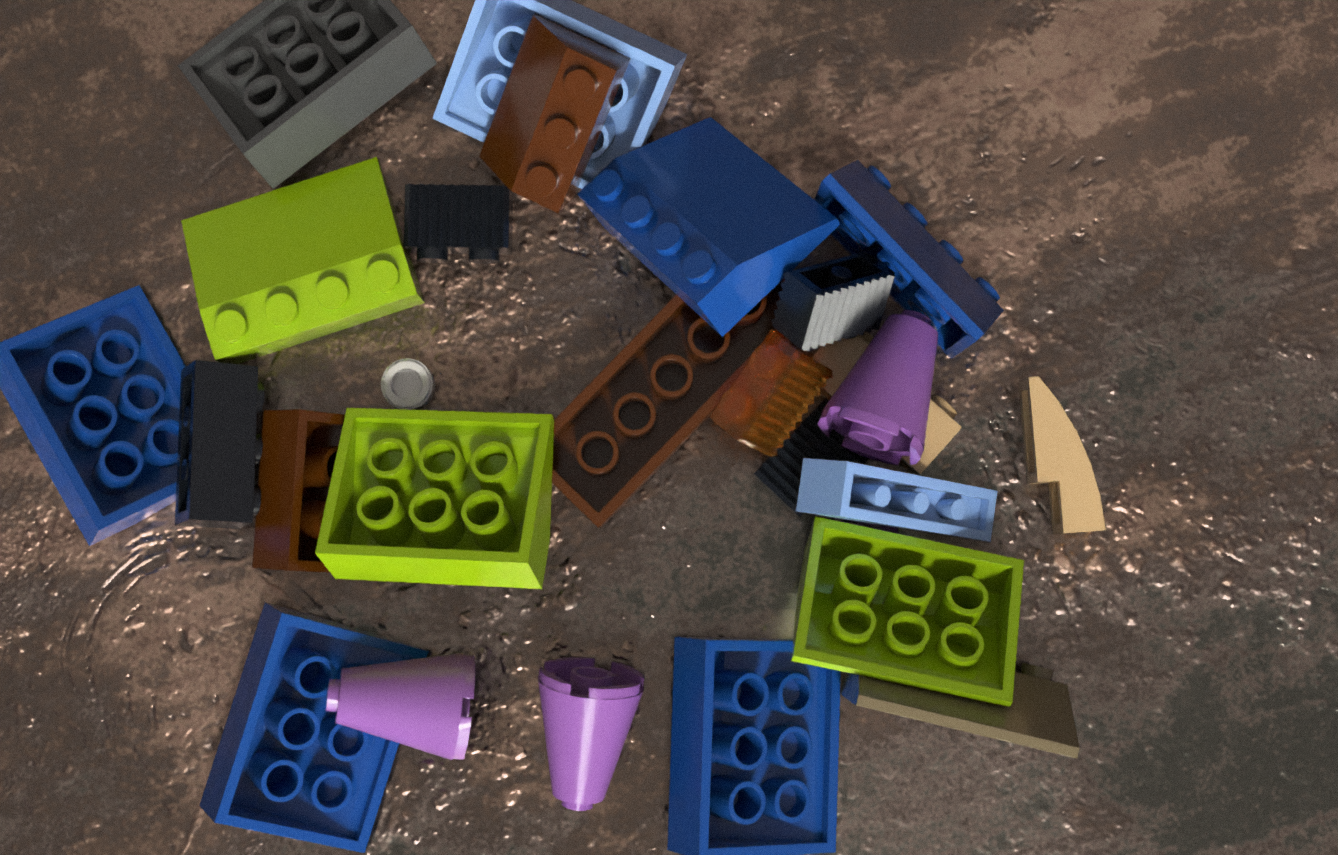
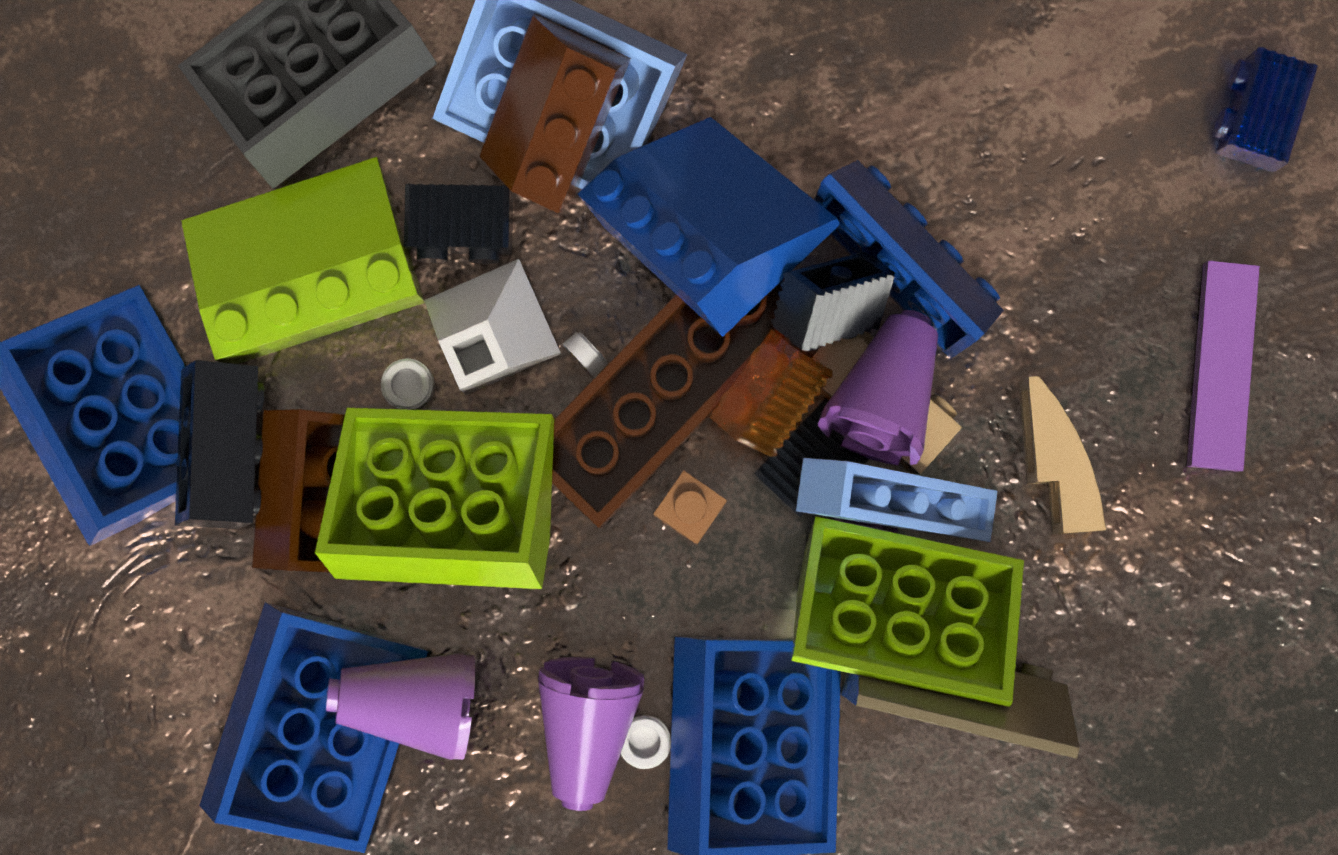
none -> white slope [424,259,561,395]
none -> white tile [563,332,609,379]
none -> white tile [621,715,671,769]
none -> medium nougat brick [653,470,727,545]
none -> medium lavender tile [1186,261,1260,472]
none -> clear blue brick [1213,47,1318,172]

